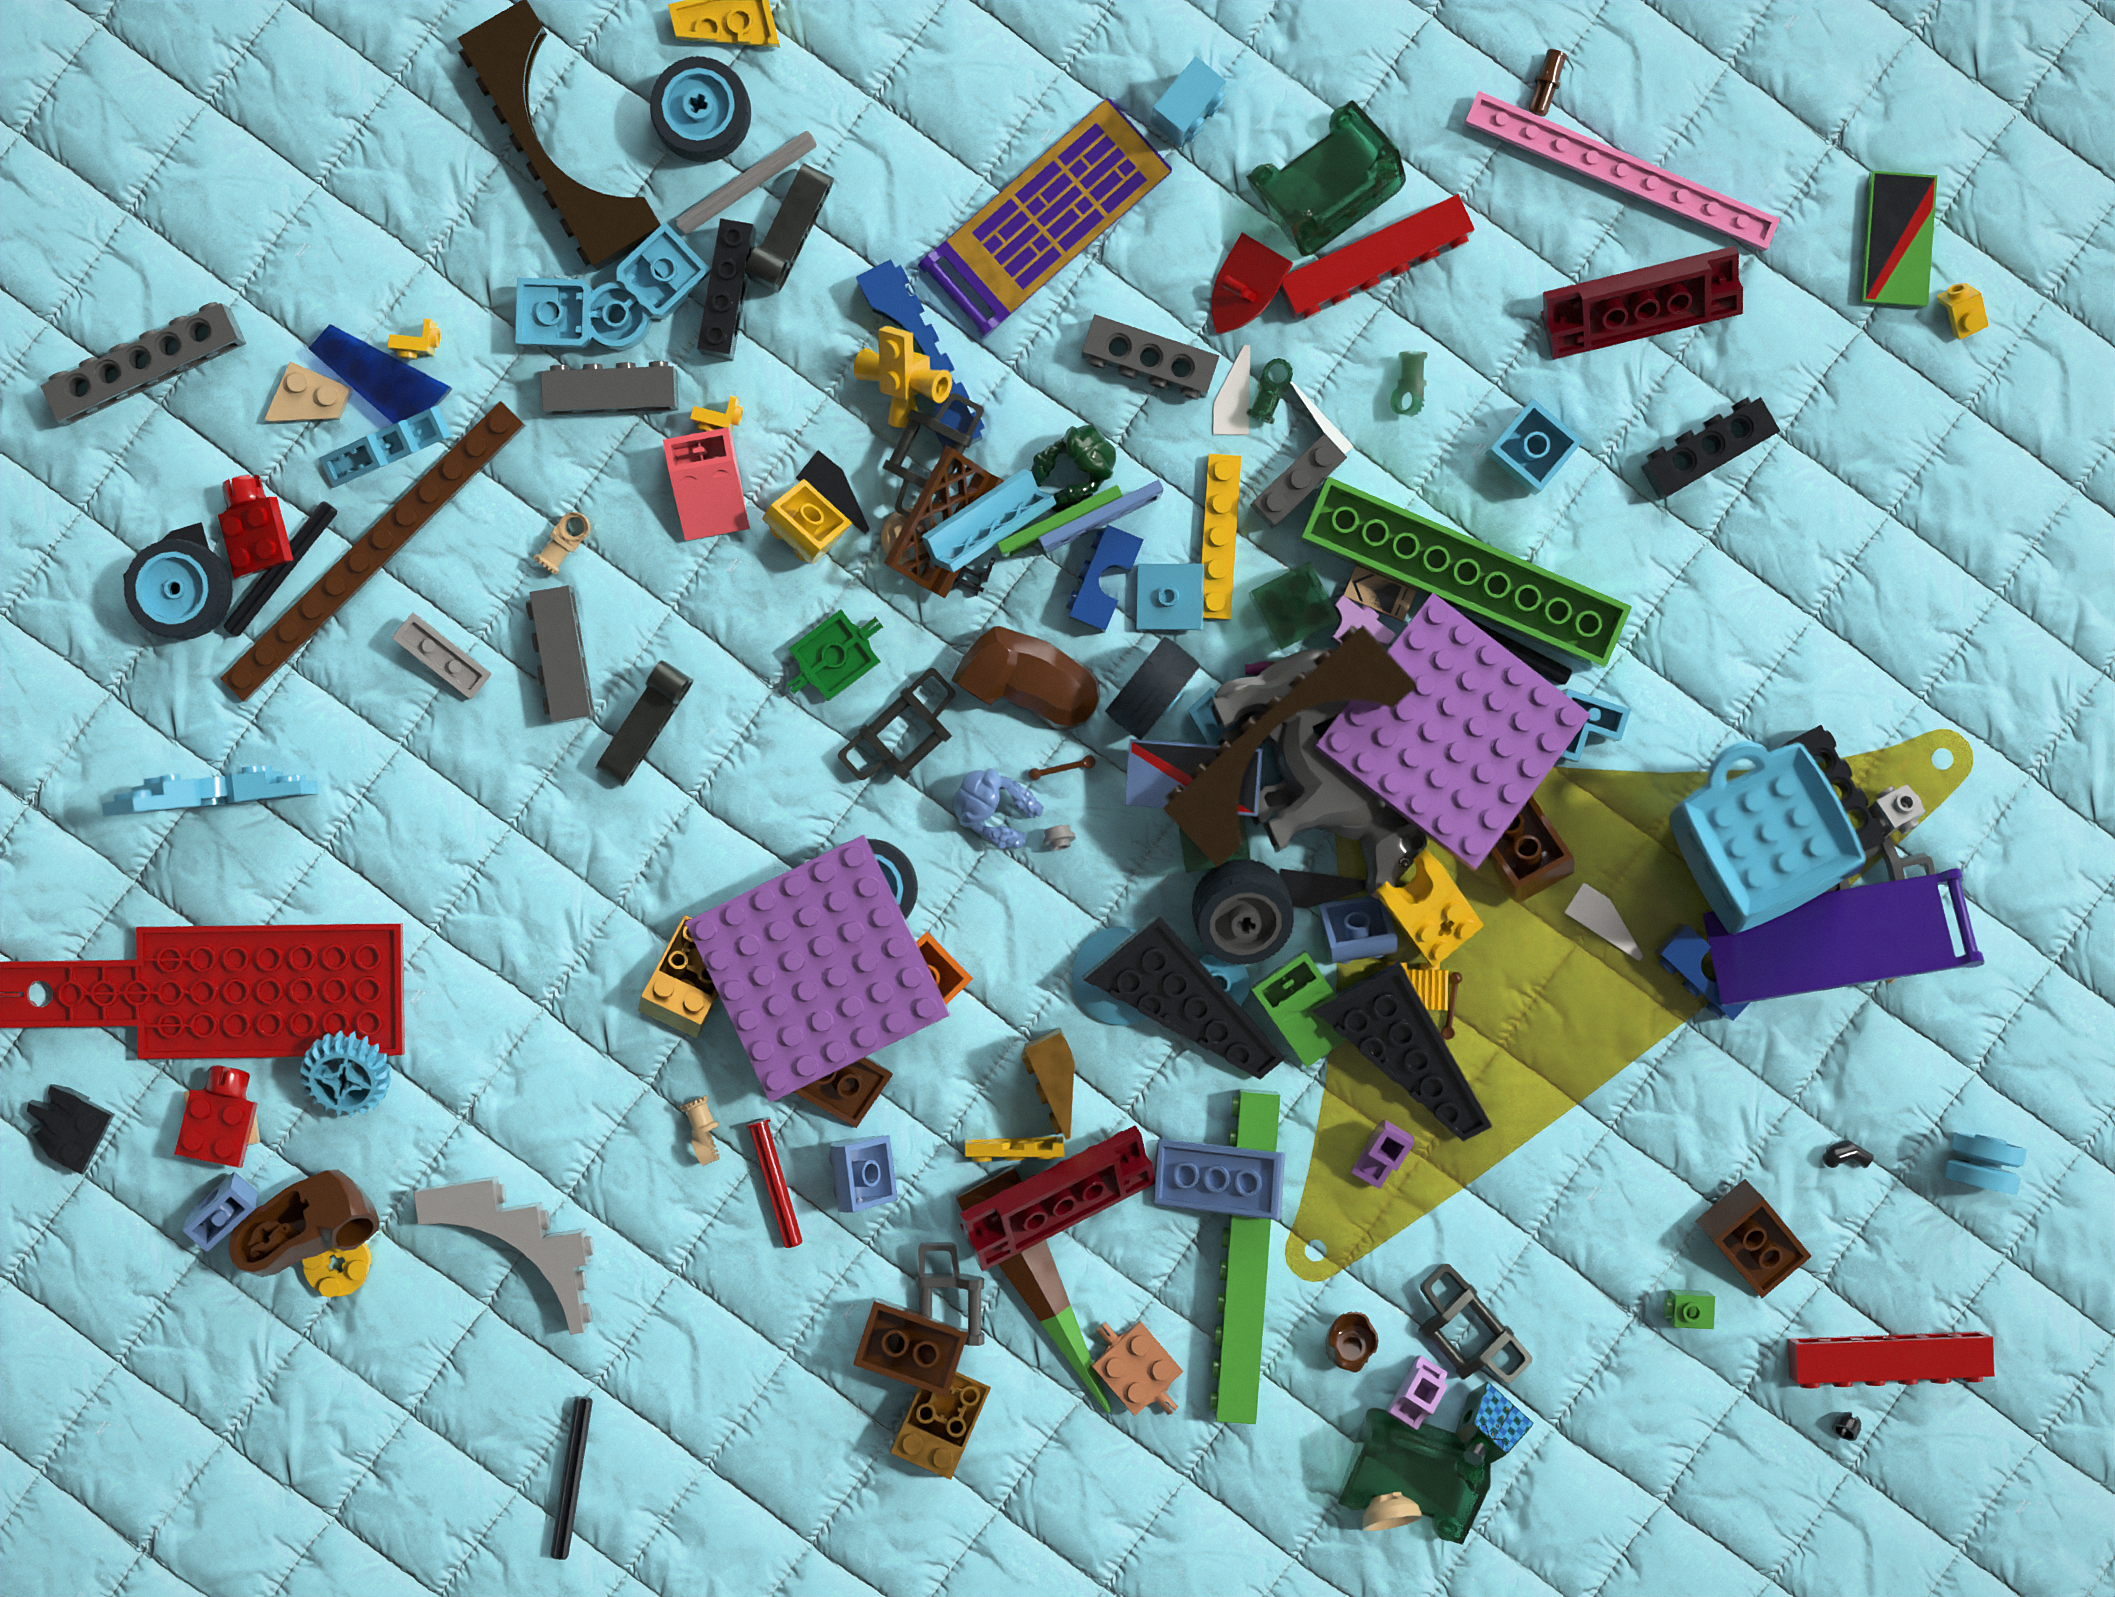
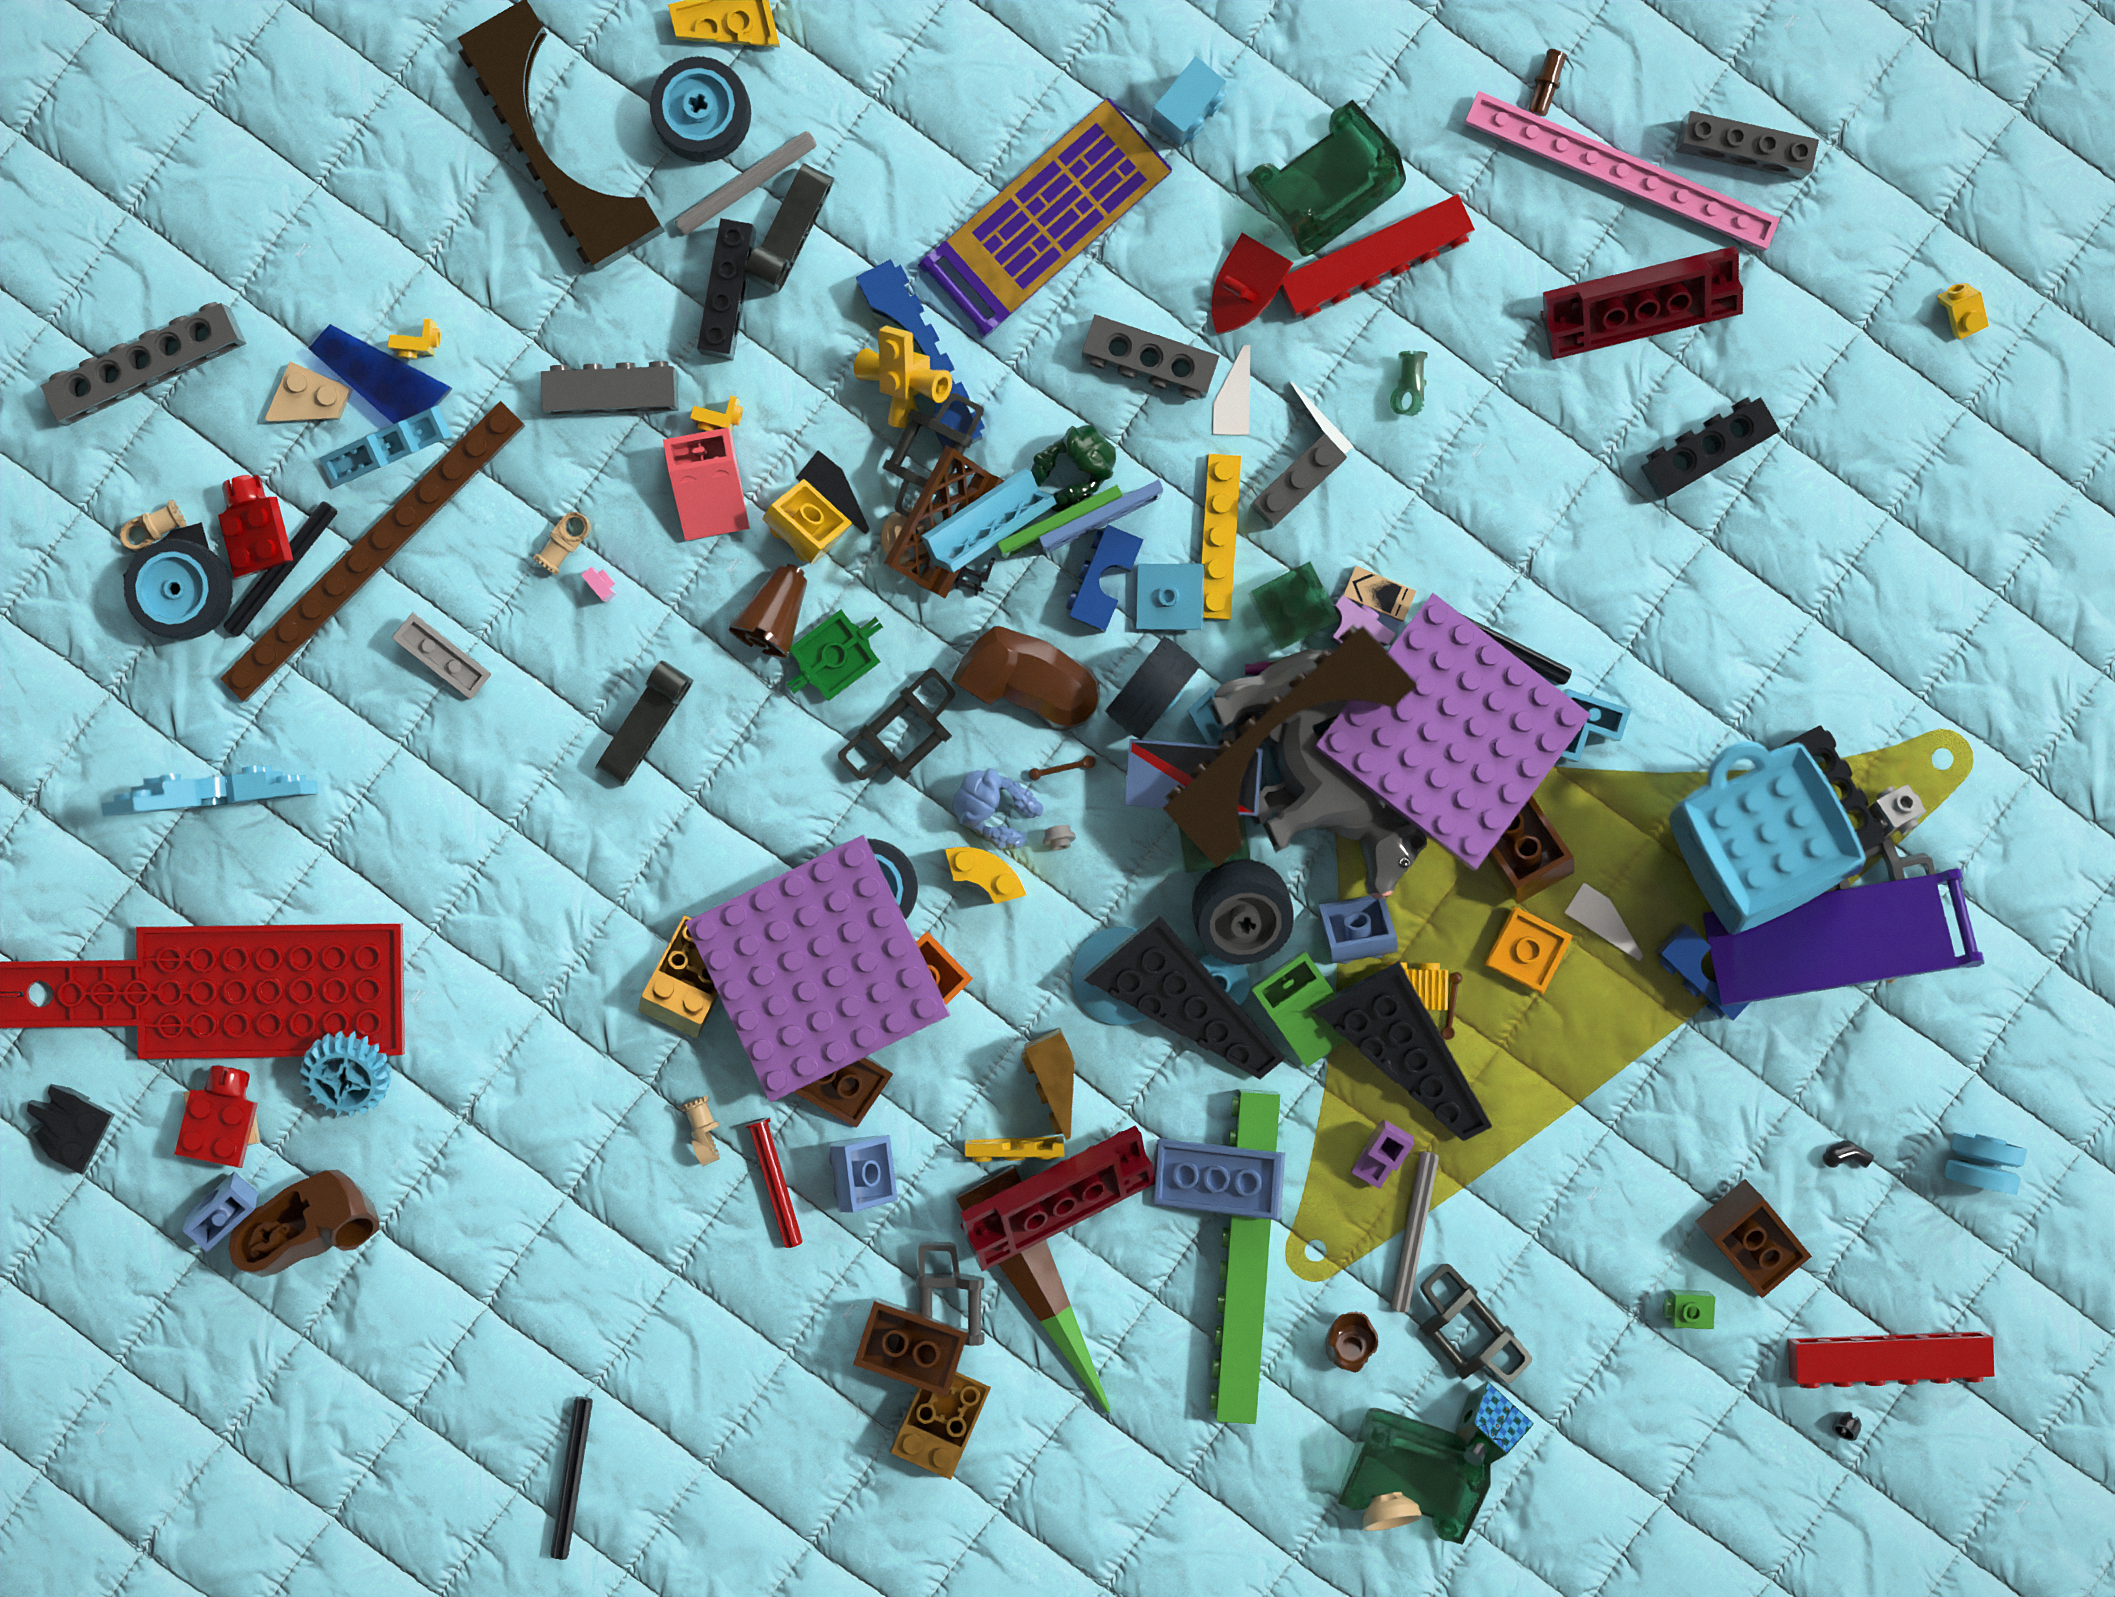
yellow plate [302,1242,371,1297] -> none
light grey arch [413,1176,595,1335] -> none
medium azure plate [515,222,711,351] -> none
dark grey brick [526,585,595,723] -> none
nougat plate [1091,1321,1184,1416] -> none
clear green connector [1246,358,1293,424] -> none
black sticker [1280,868,1365,908] -> none
bright green brick [1298,476,1632,669] -> none
yellow brick [1375,849,1484,968] -> none
lavender brick [1386,1355,1448,1430] -> none
medium azure brick [1484,398,1583,495] -> none
tile [1860,171,1938,308] -> none
none -> tan connector [119,500,187,552]
none -> bright pink plate [581,567,617,602]
none -> reddish brown cone [729,564,808,659]
none -> yellow brick [945,846,1027,904]
none -> light grey axle [1391,1151,1439,1312]
none -> light orange plate [1484,906,1573,994]
none -> dark grey brick [1675,111,1819,180]

